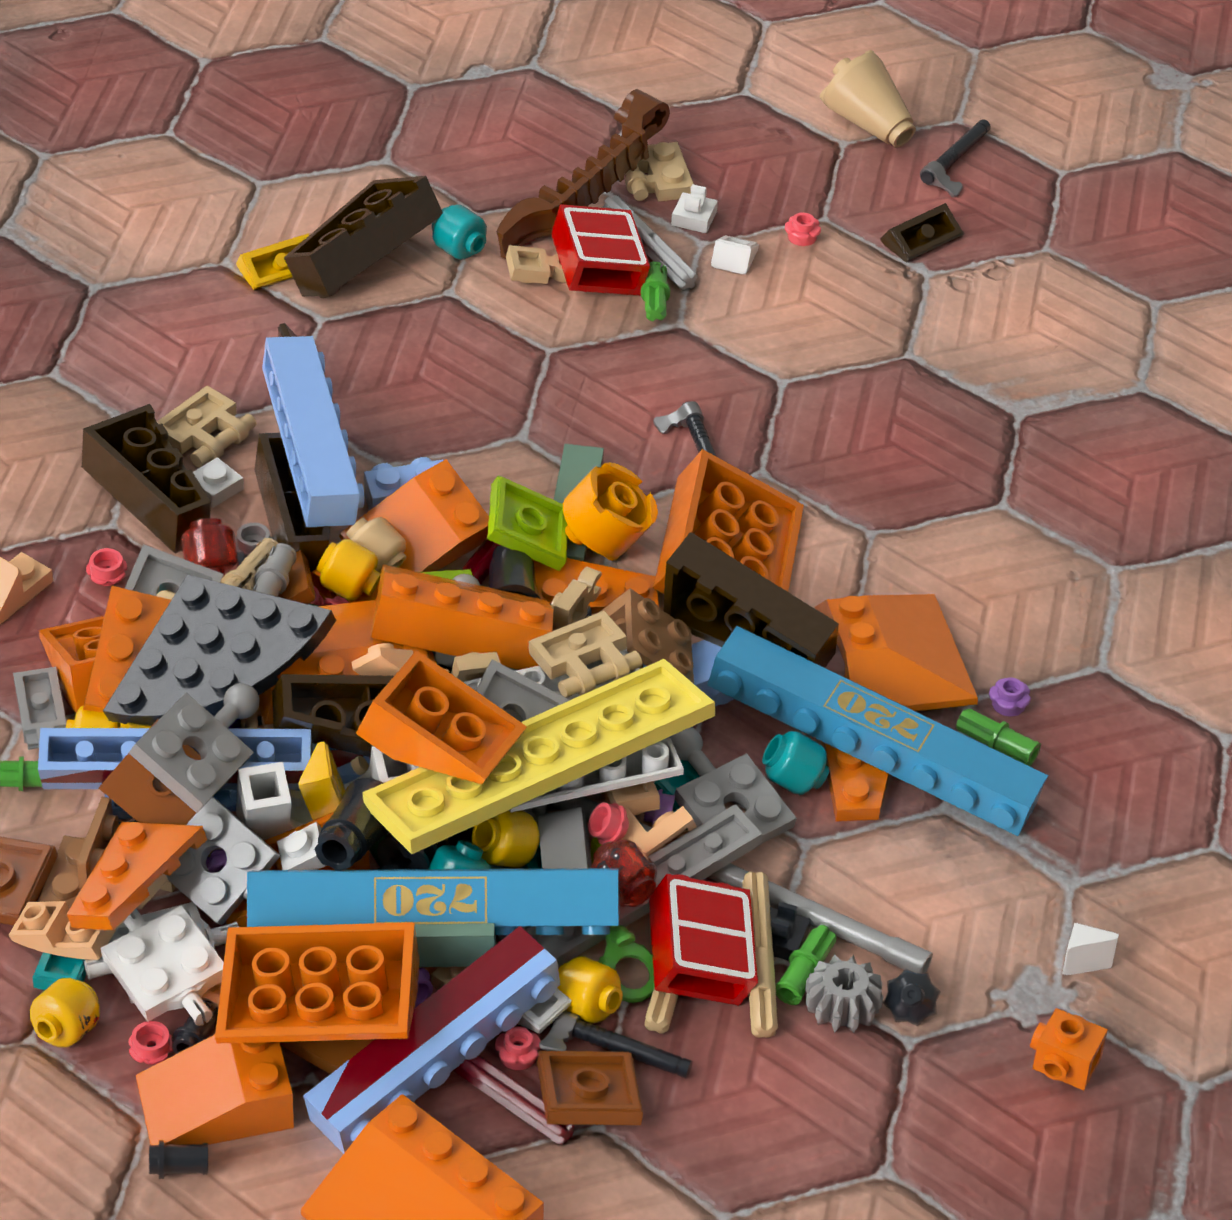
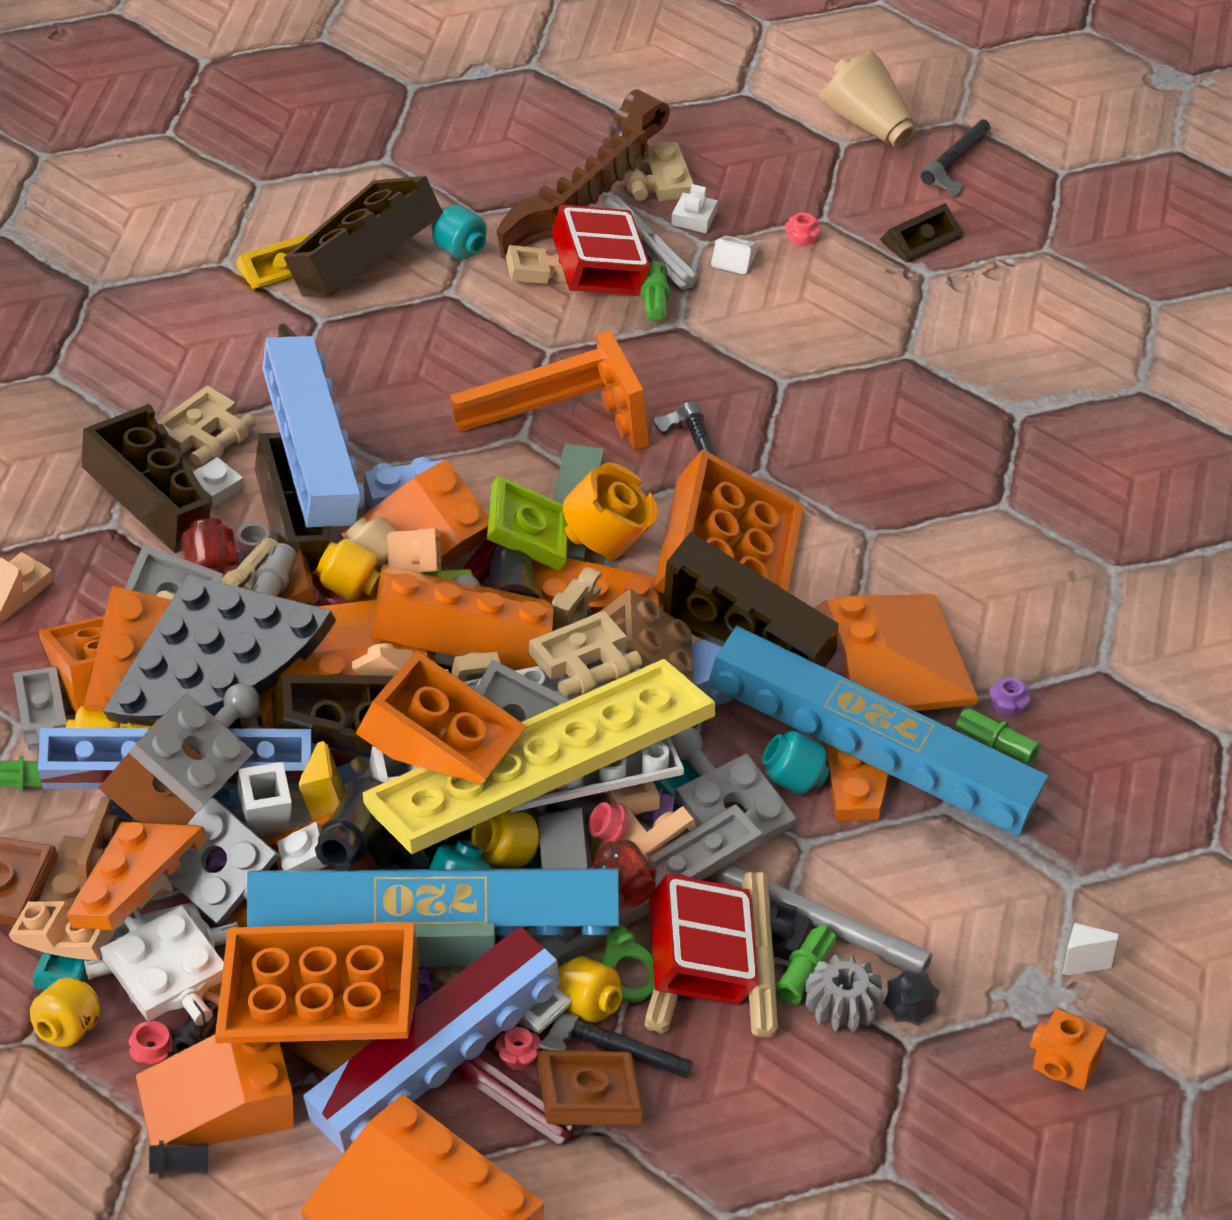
coral plate [86,548,127,586] -> none
none -> light nougat slope [387,528,442,572]
none -> orange bracket [449,330,649,451]

